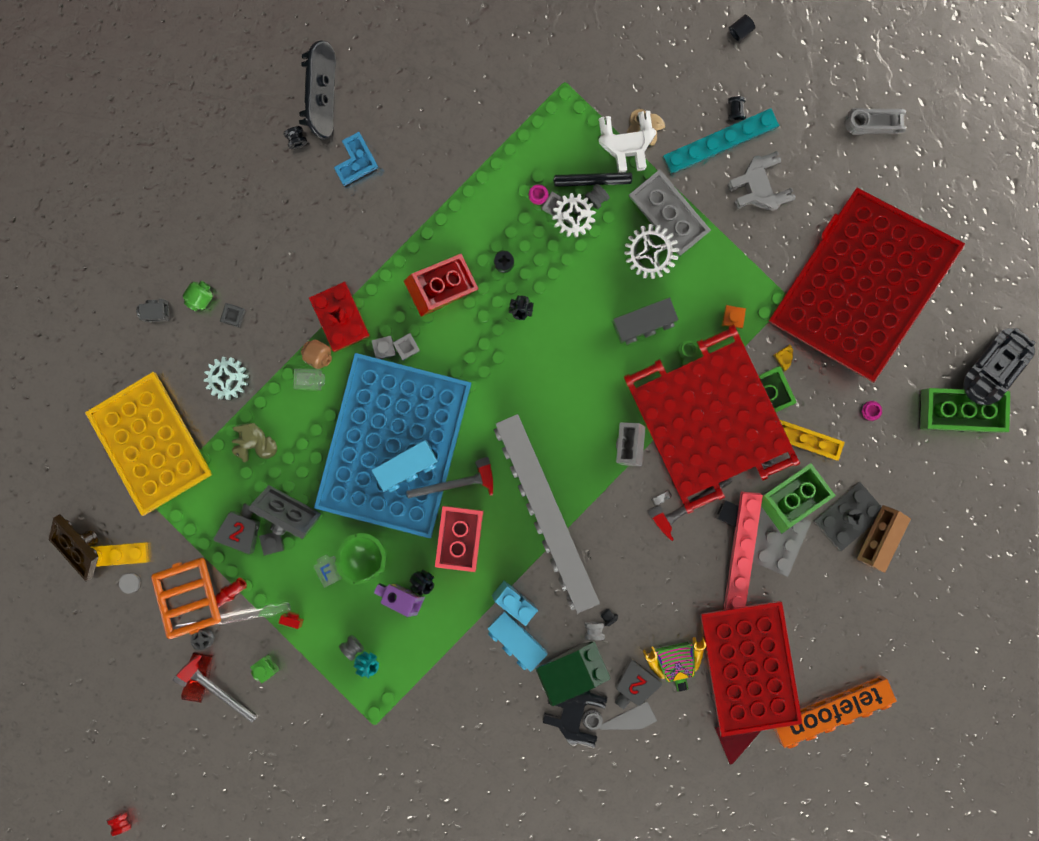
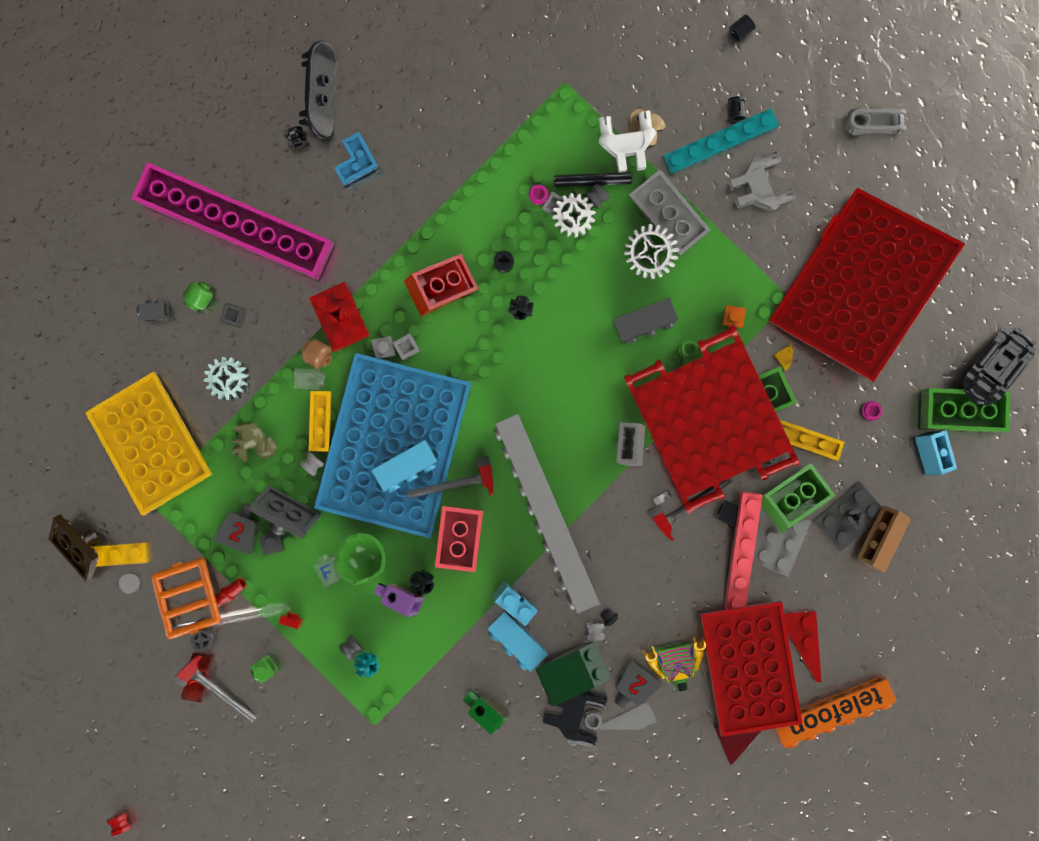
none -> dark pink brick [131,162,334,280]
none -> light grey wheel [299,451,325,476]
none -> yellow plate [309,391,332,452]
none -> green torso [463,691,510,735]
none -> red wing [784,611,822,682]
none -> medium azure brick [915,430,957,475]

